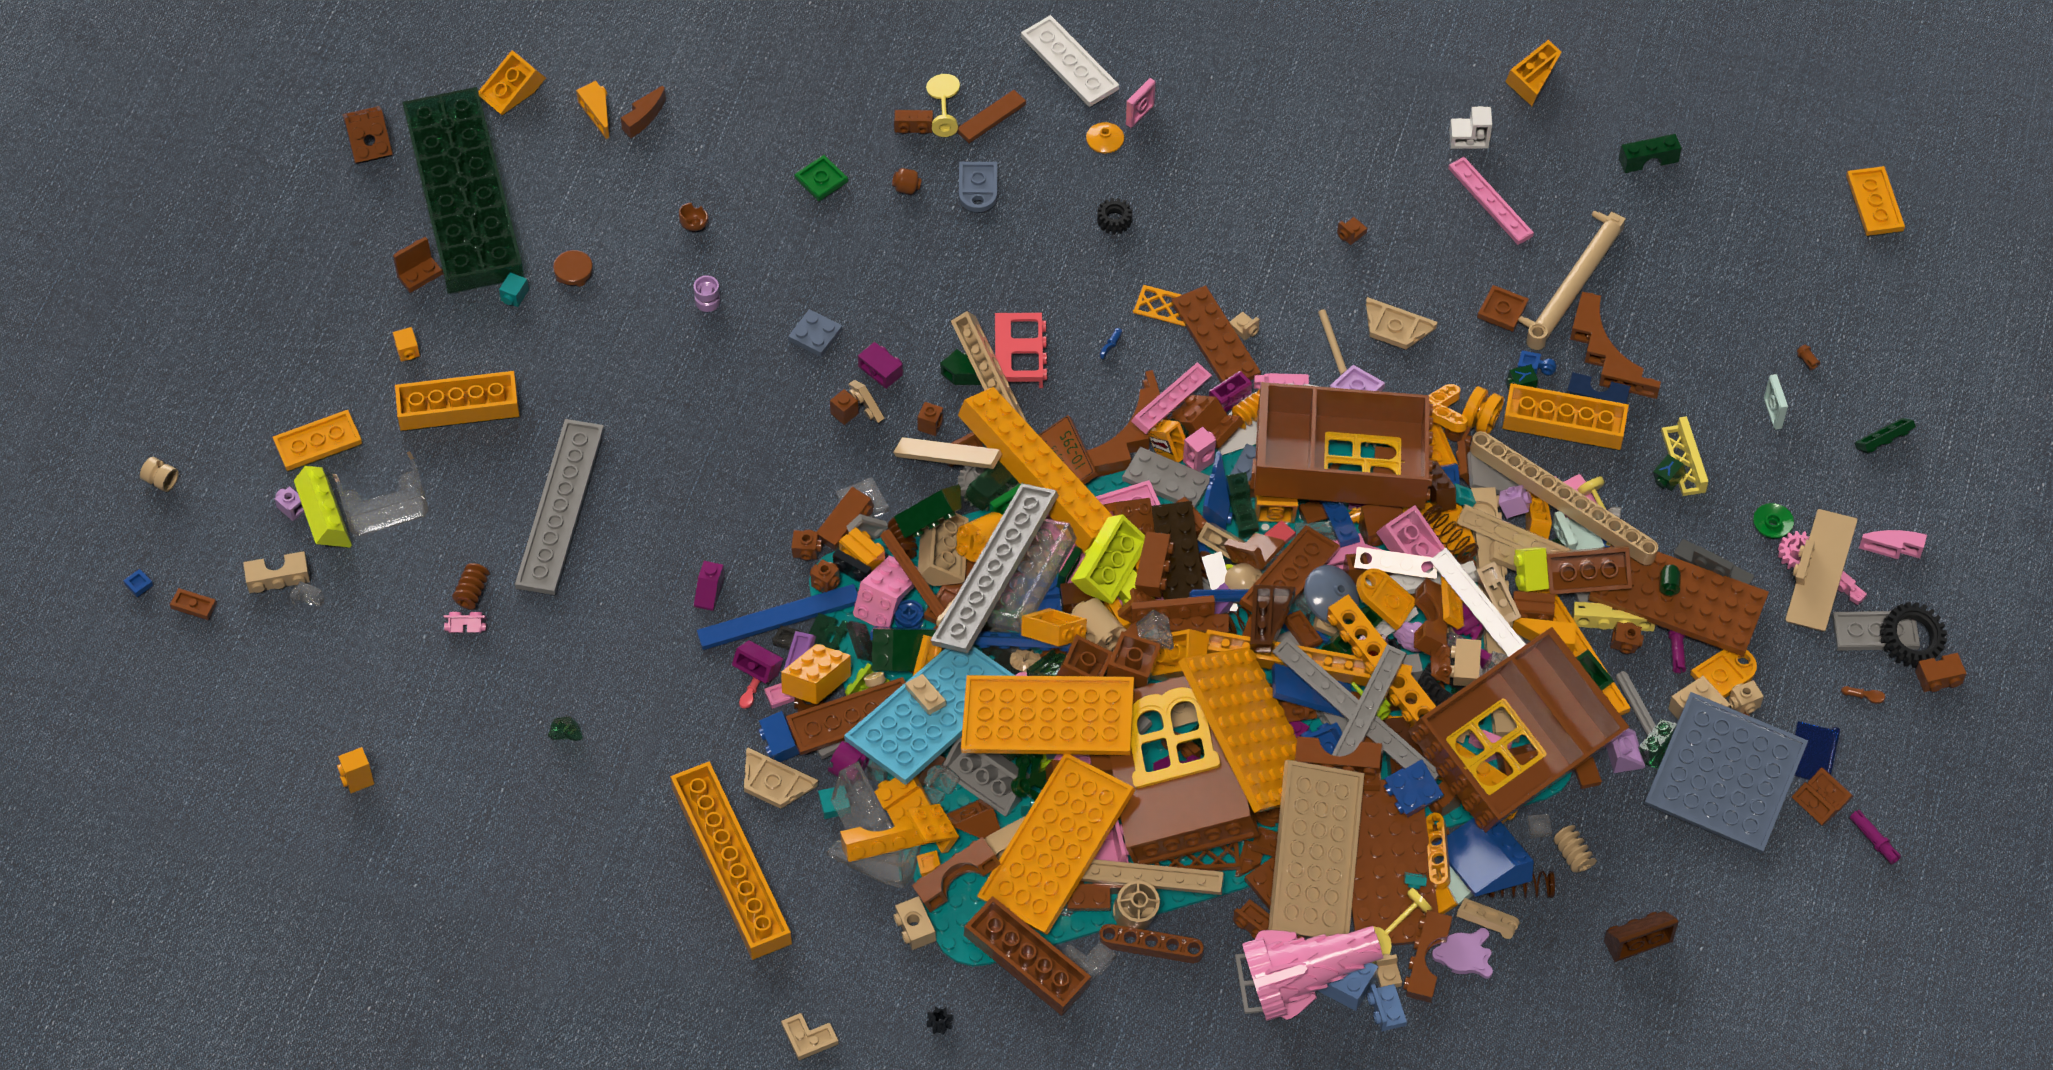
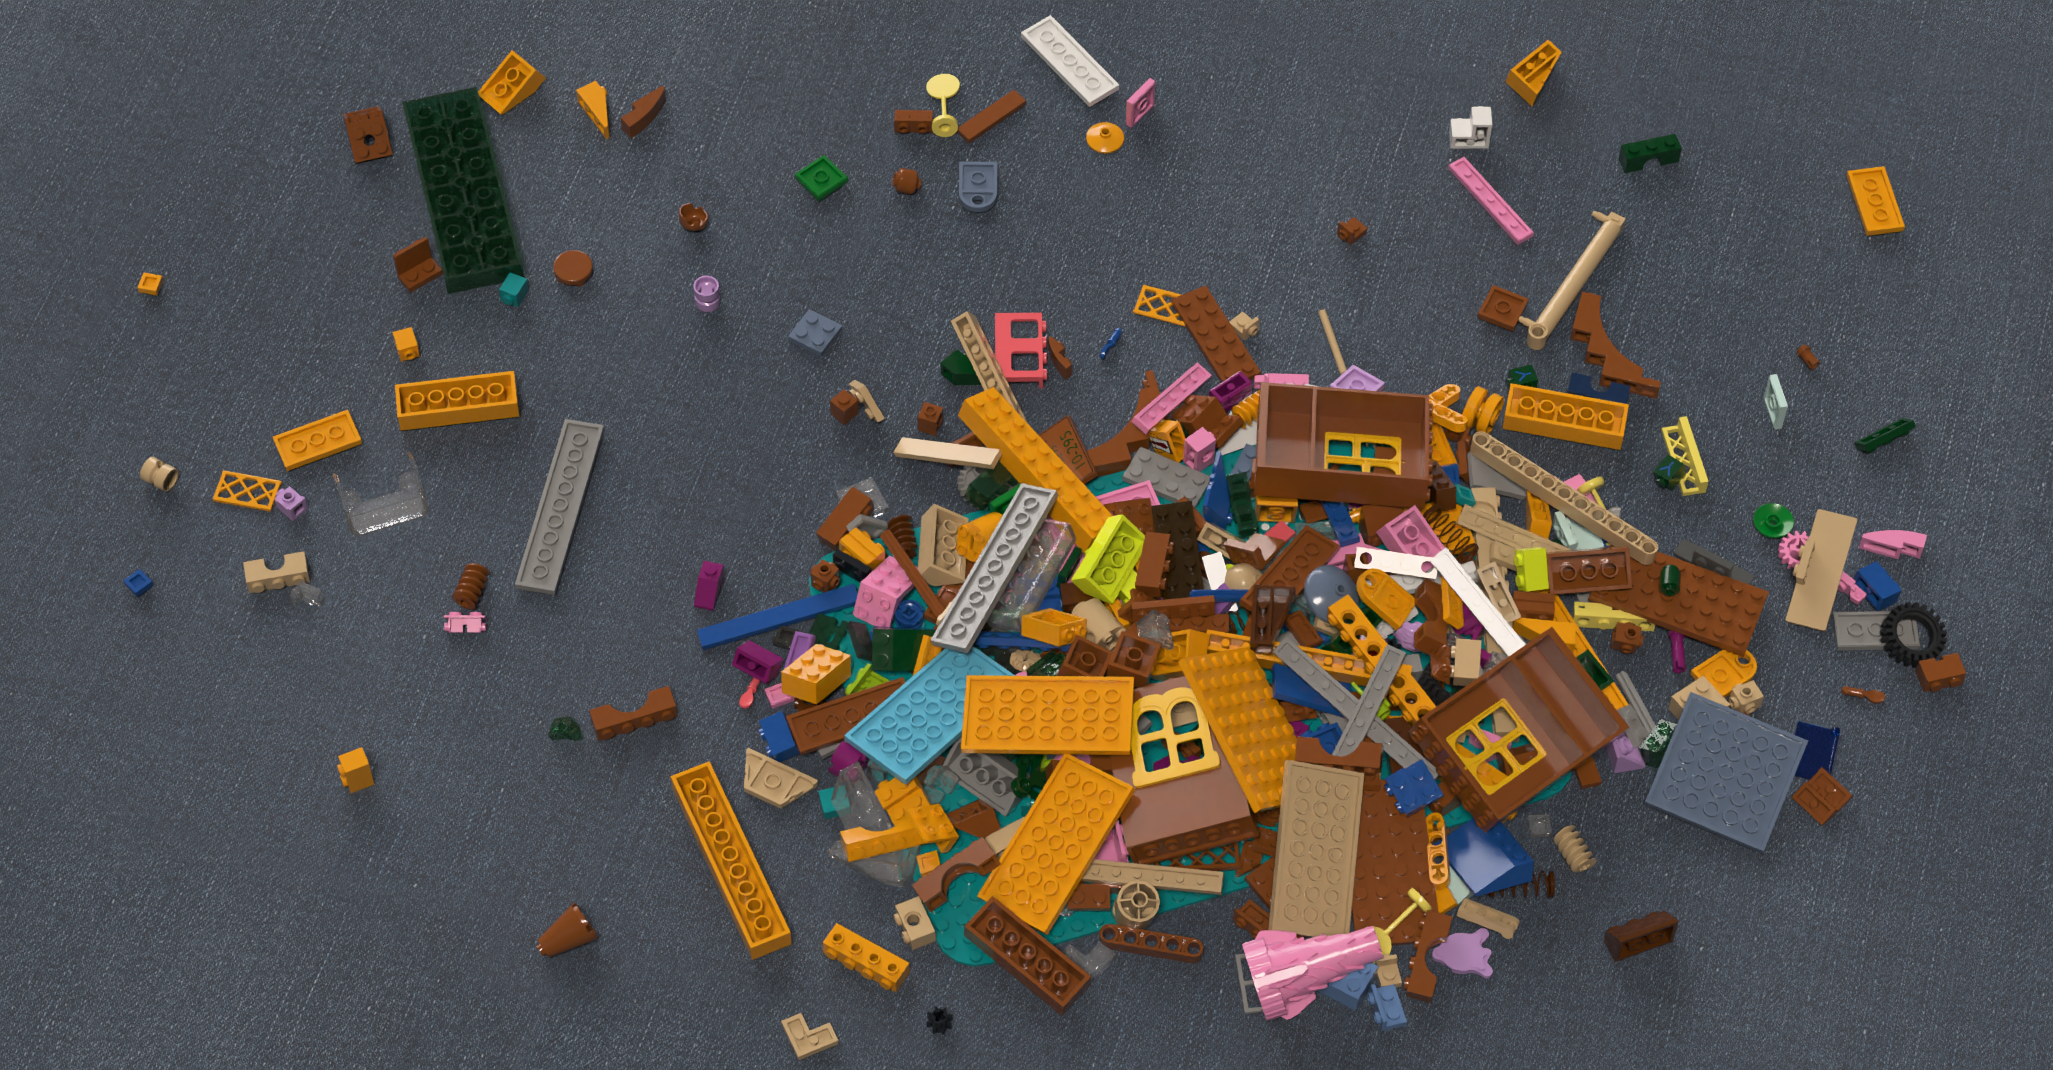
dark orange plate [170,588,217,620] -> none
neon yellow slope [294,466,352,548] -> none
dark orange brick [791,530,822,560] -> none
magenta brick [858,342,903,389] -> none
tan tile [864,672,886,687] -> none
dark green slope [894,484,961,539] -> none
tan plate [905,674,946,715] -> none
black tyre [1097,198,1132,235] -> none
tan wing [1366,297,1438,350] -> none
teal plate [1404,872,1427,889] -> none
lavender brick [1499,485,1532,518] -> none
blue plate [1518,351,1557,375] -> none
magenta pin [1850,810,1901,865] -> none
none -> light orange plate [137,273,163,296]
none -> light orange window [213,470,282,512]
none -> dark orange cone [536,902,599,958]
none -> dark orange arch [589,686,677,741]
none -> light orange brick [823,923,910,992]
none -> dark orange slope [1048,336,1072,380]
none -> light grey plate [1617,704,1651,749]
none -> blue brick [1854,561,1902,611]

